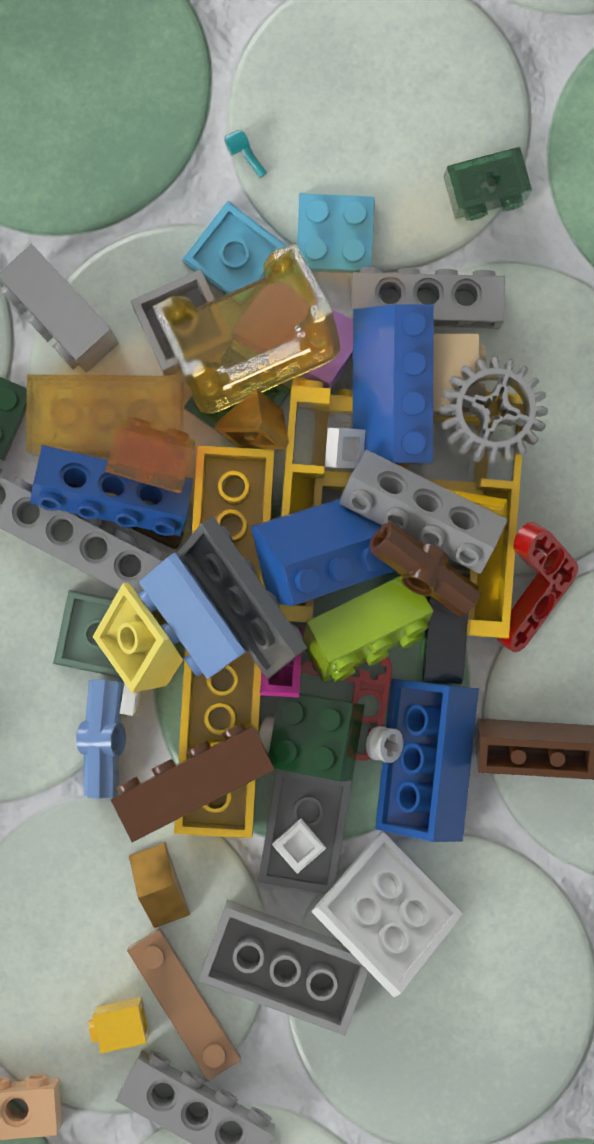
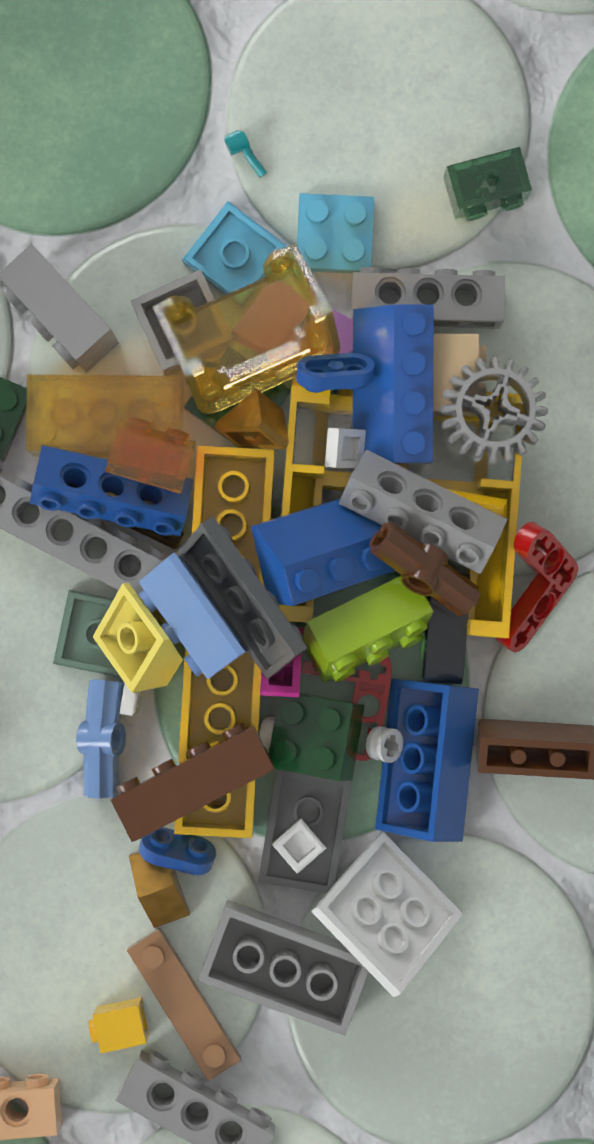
none -> blue plate [139,827,216,875]
none -> blue plate [296,353,375,393]

